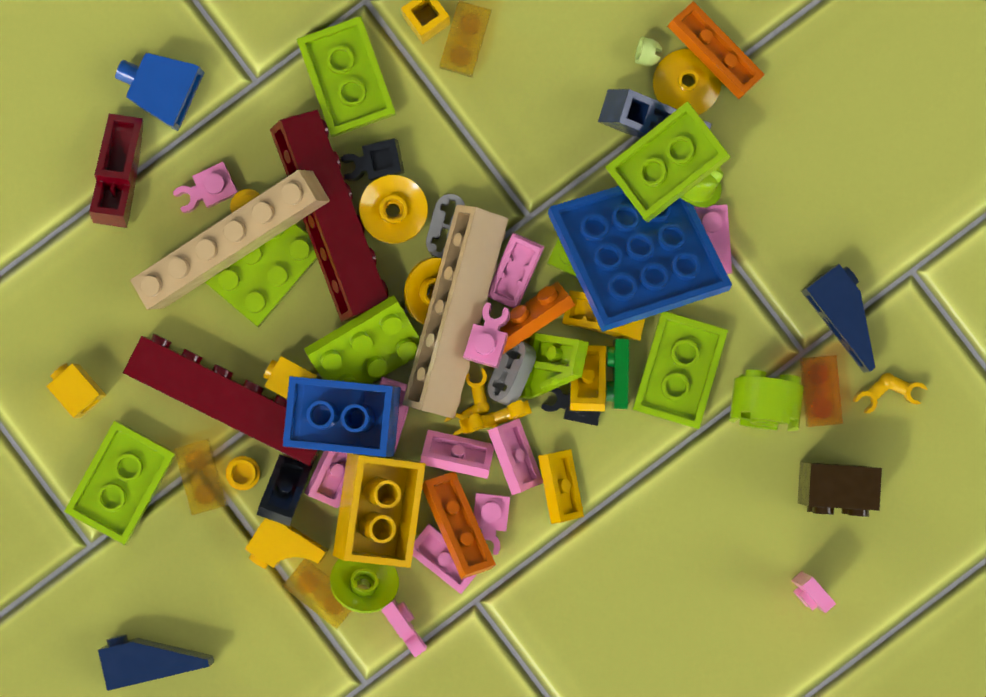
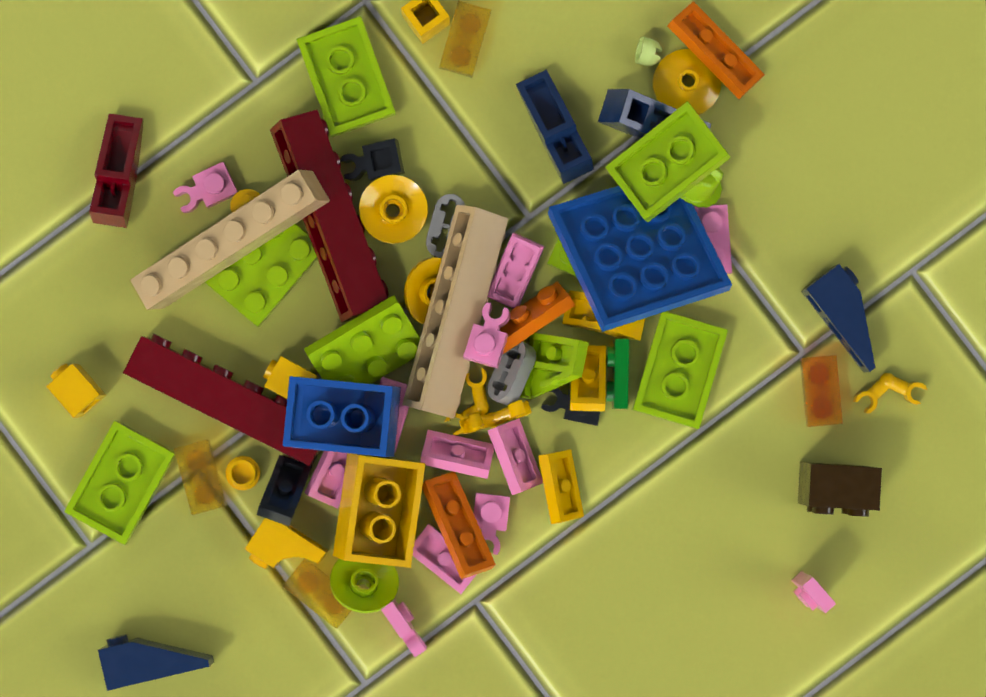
blue torso [115,53,205,131] -> none
lime brick [729,369,804,431] -> none
none -> dark blue slope [516,70,594,184]

